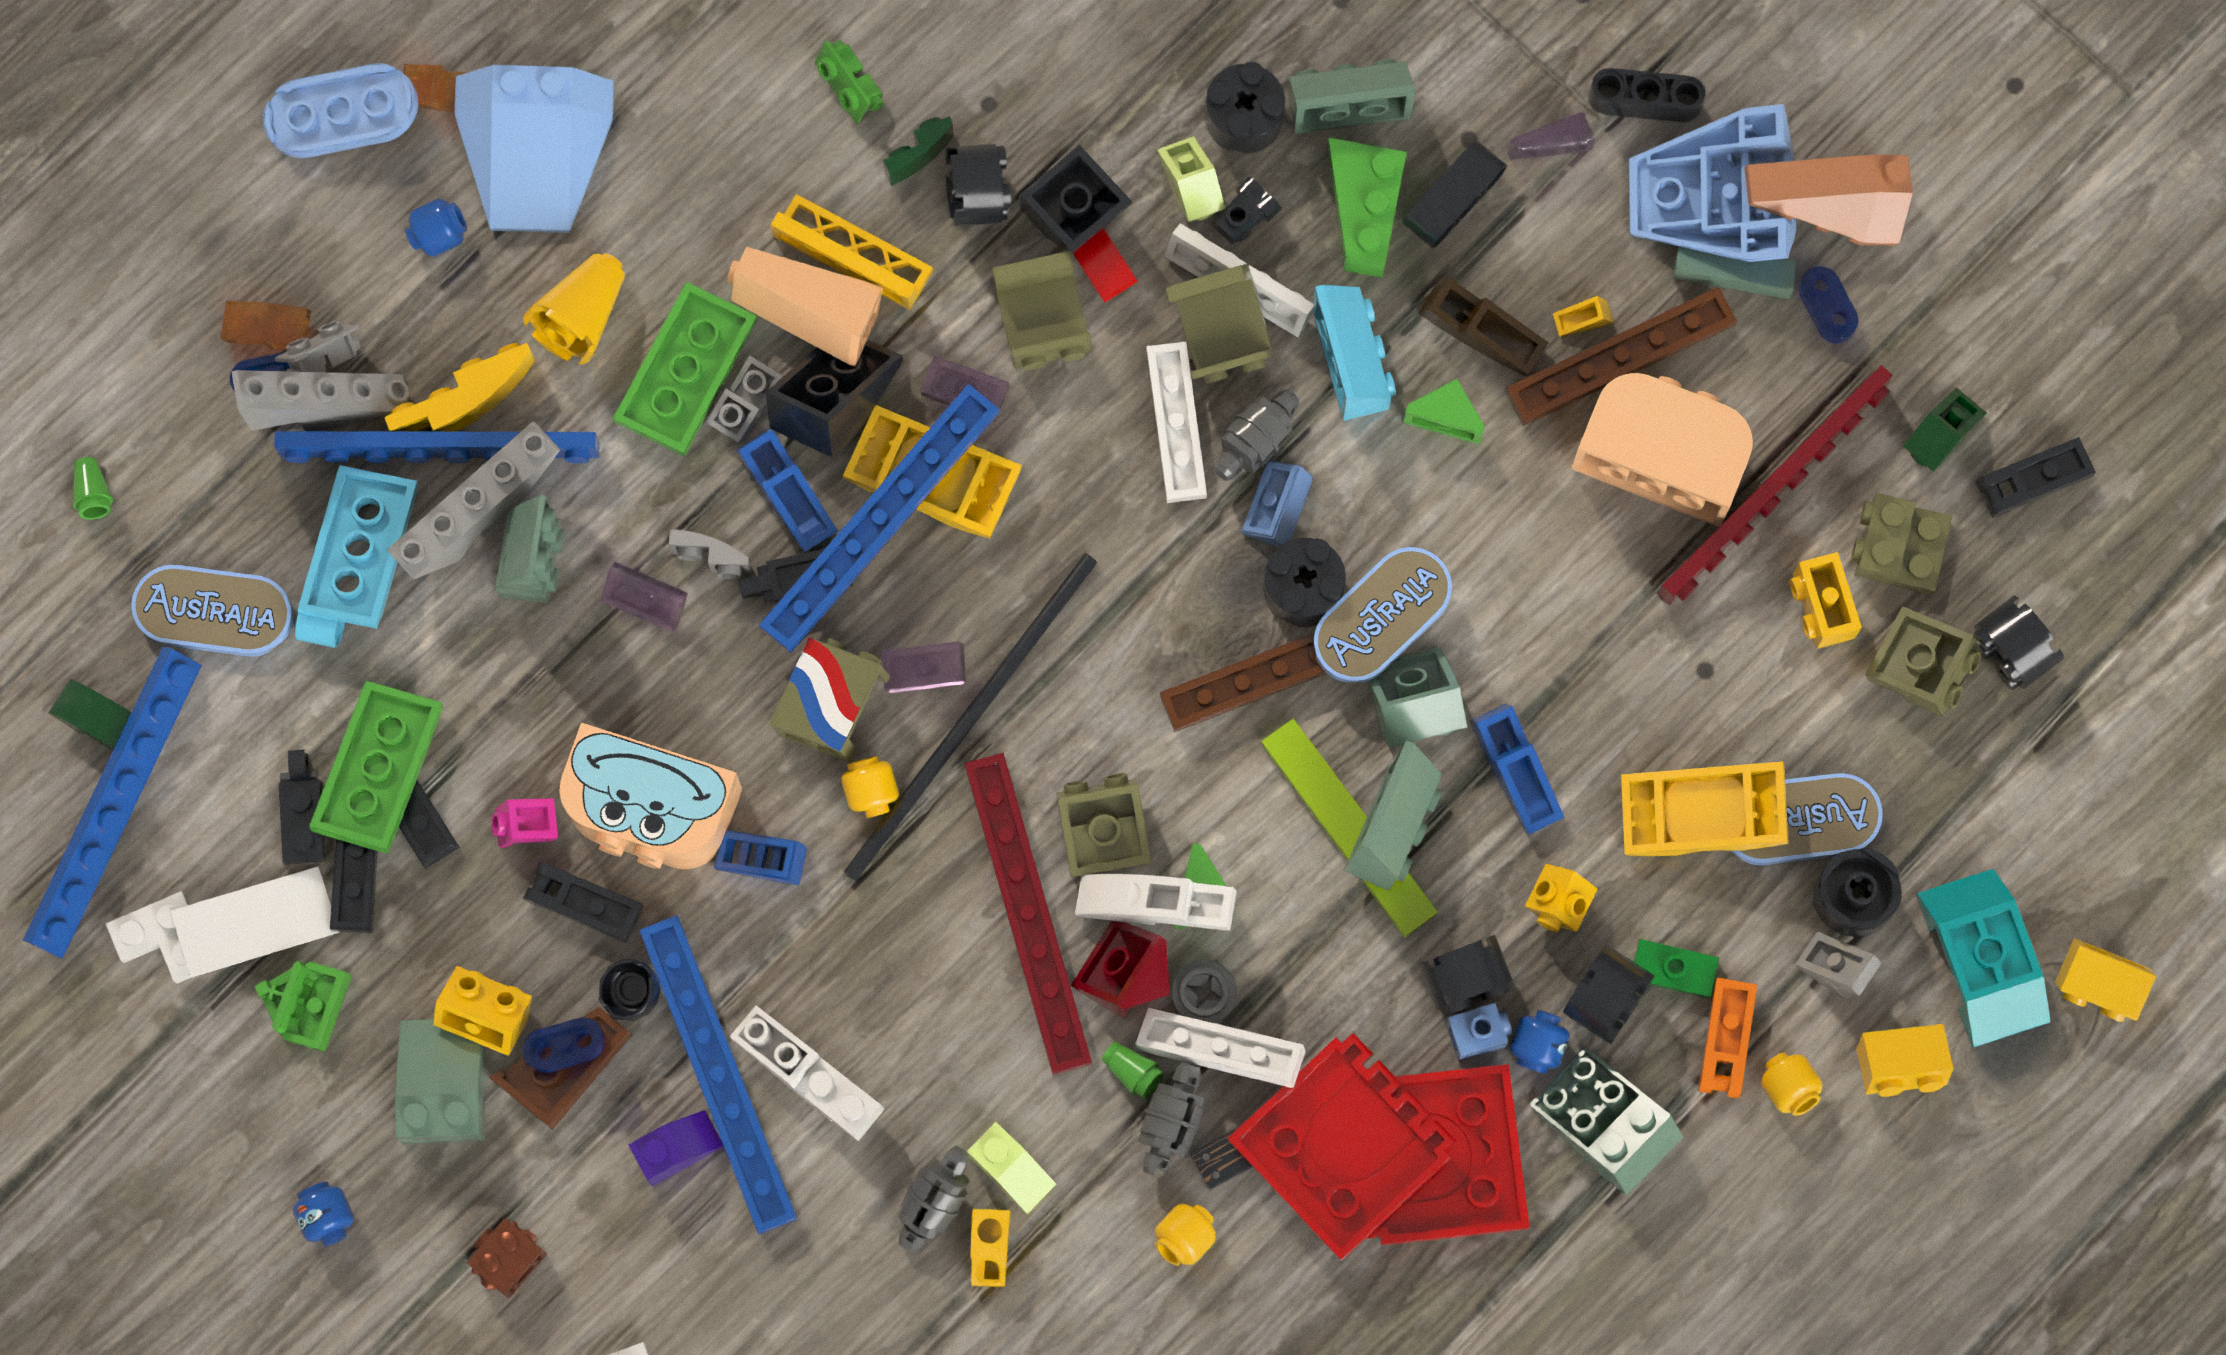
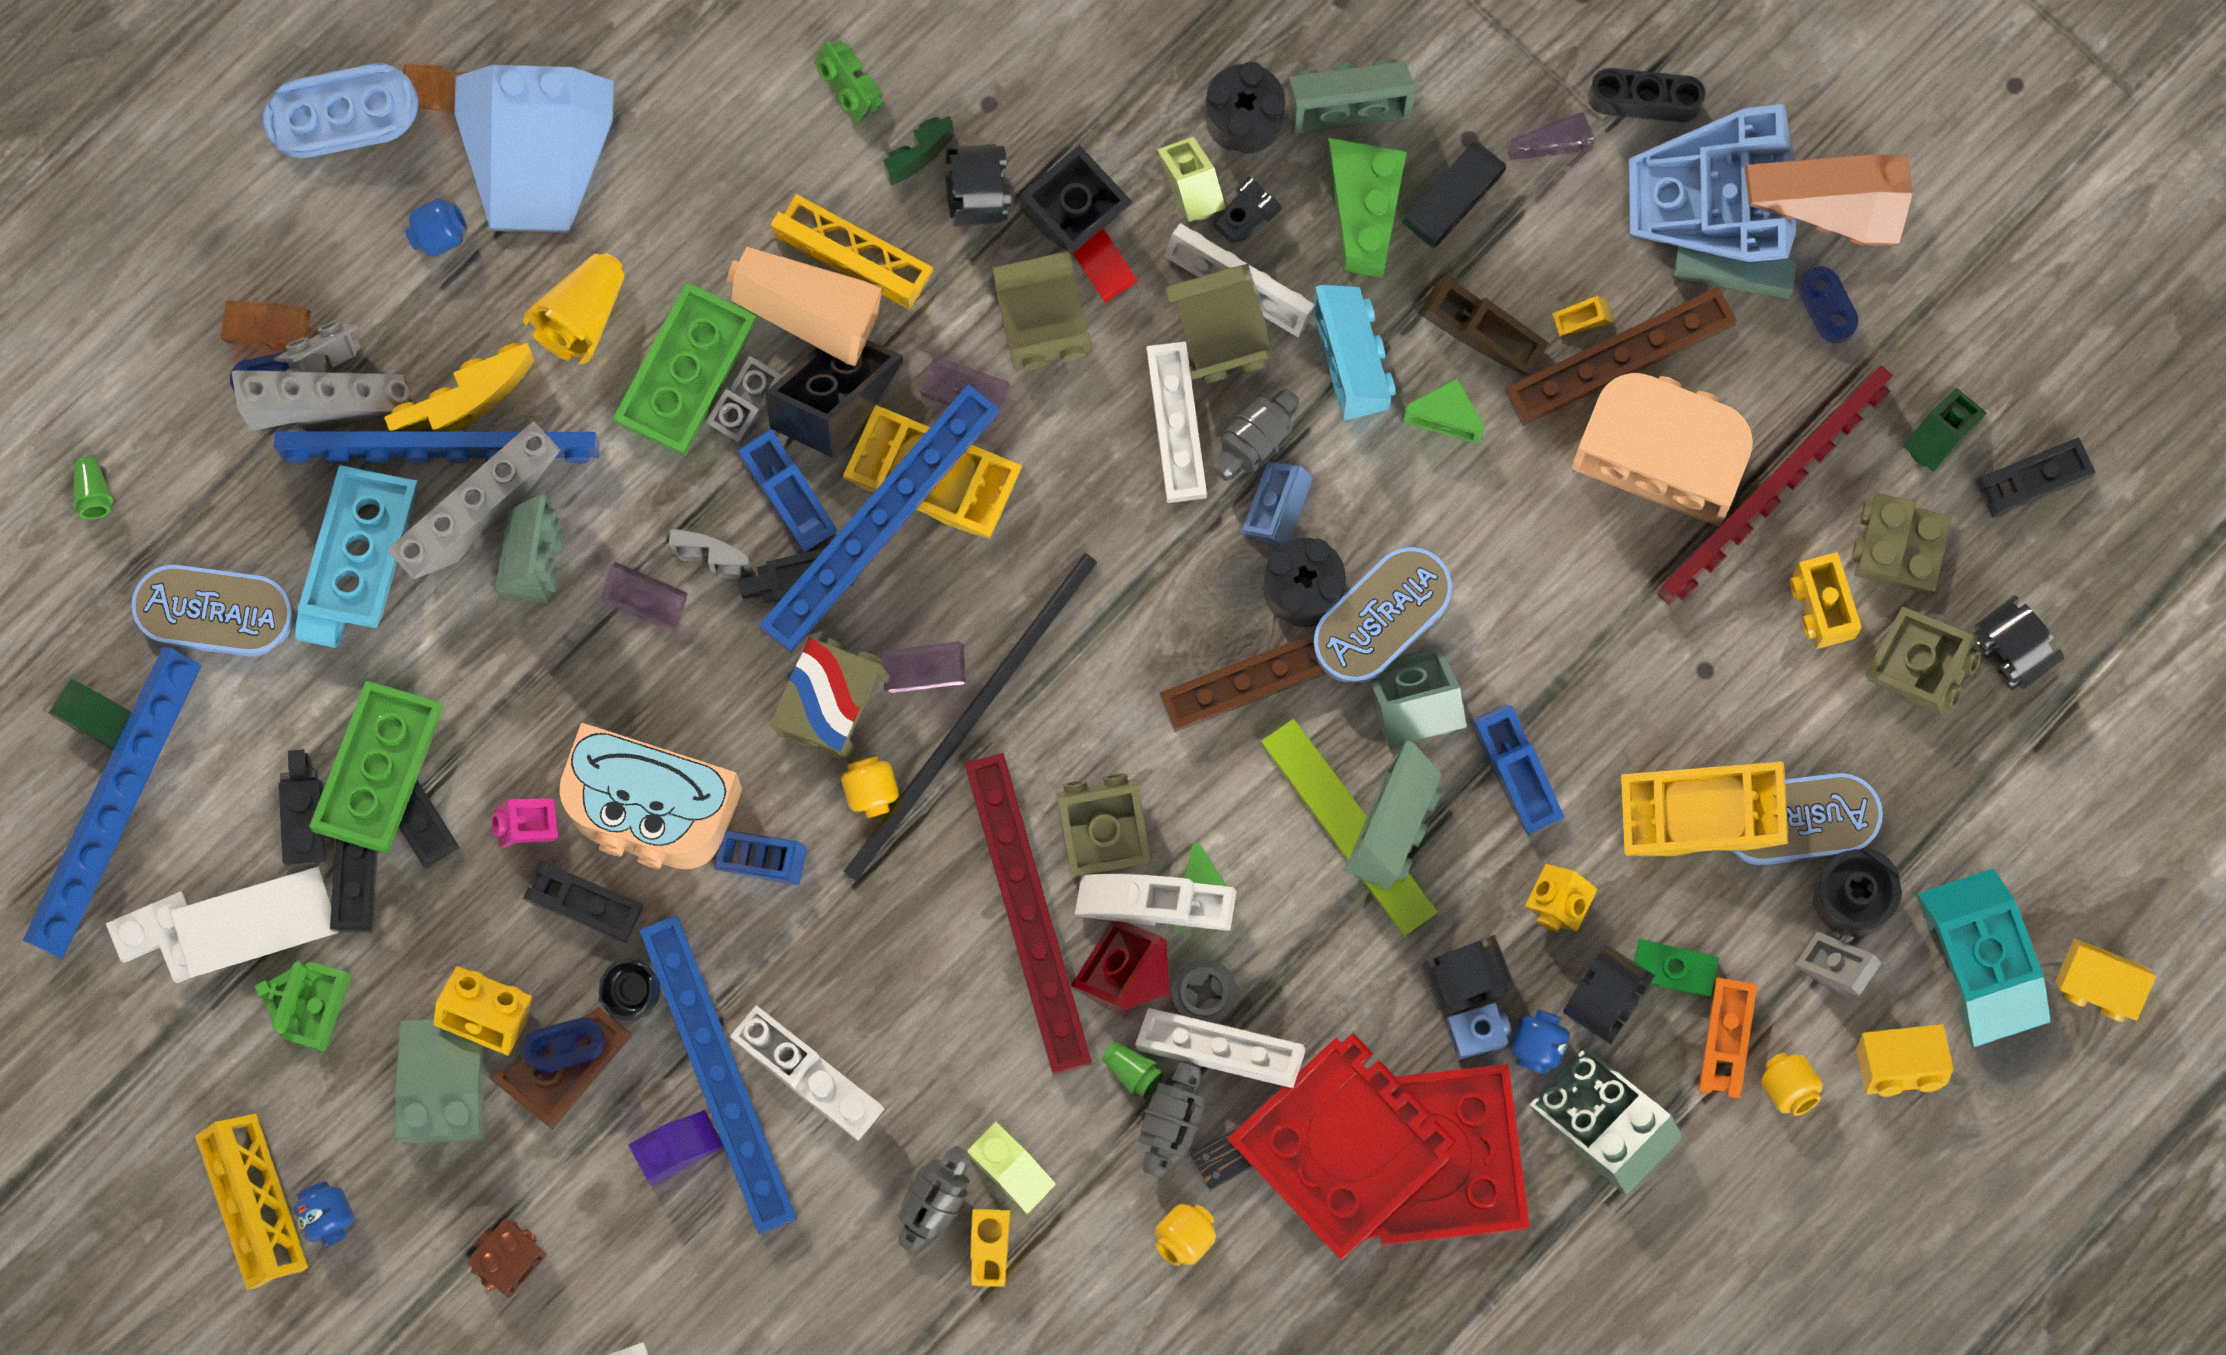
none -> yellow fence [195,1113,308,1290]

